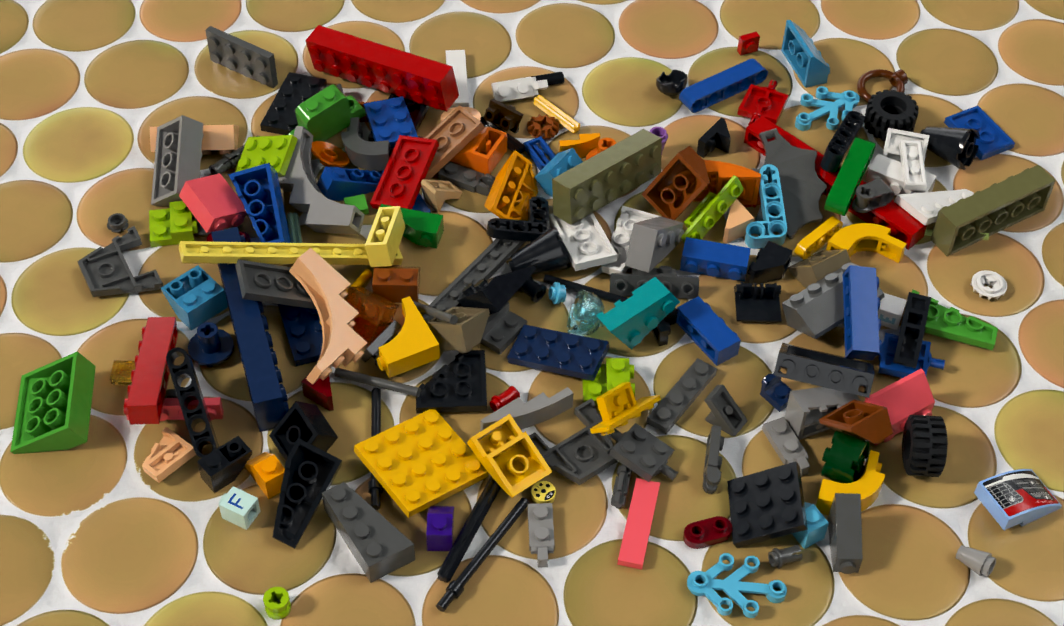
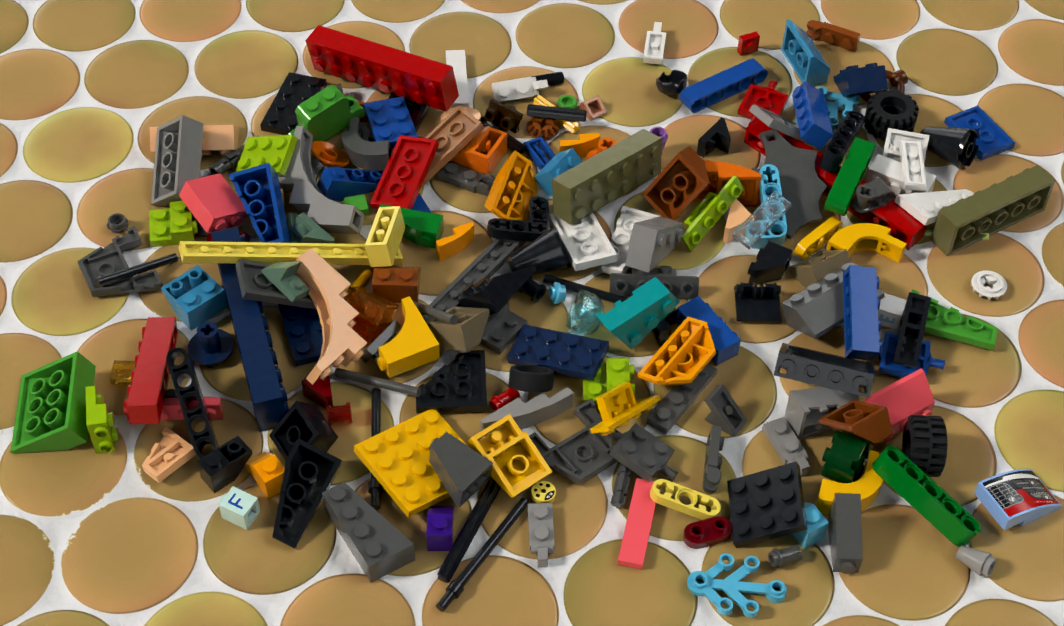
dark grey plate [205,26,278,88] -> none
lime wheel [263,587,291,620] -> none
tan slope [421,179,463,212] -> none
blue brick [680,237,751,282] -> none
dark blue bracket [760,371,792,412] -> none
none -> lime plate [85,386,119,454]
none -> black bar [95,253,178,287]
none -> sand green slope [261,261,311,303]
none -> sand green slope [291,212,335,243]
none -> clear red bush [326,402,352,426]
none -> dark grey slope [429,432,493,507]
none -> light orange slope [436,222,474,261]
none -> black tyre [509,365,554,393]
none -> black axle [527,104,587,122]
none -> bright green tile [557,95,577,109]
none -> nougat slope [578,95,608,121]
none -> light orange wedge [637,316,716,386]
none -> white hinge [643,22,666,65]
none -> light yellow beam [650,479,721,520]
none -> clear tile [733,191,792,250]
none -> light grey tile [749,104,813,146]
none -> blue brick [792,81,834,150]
none -> dark orange hinge [806,20,860,52]
none -> dark blue slope [834,63,888,97]
none -> green beam [872,446,981,547]

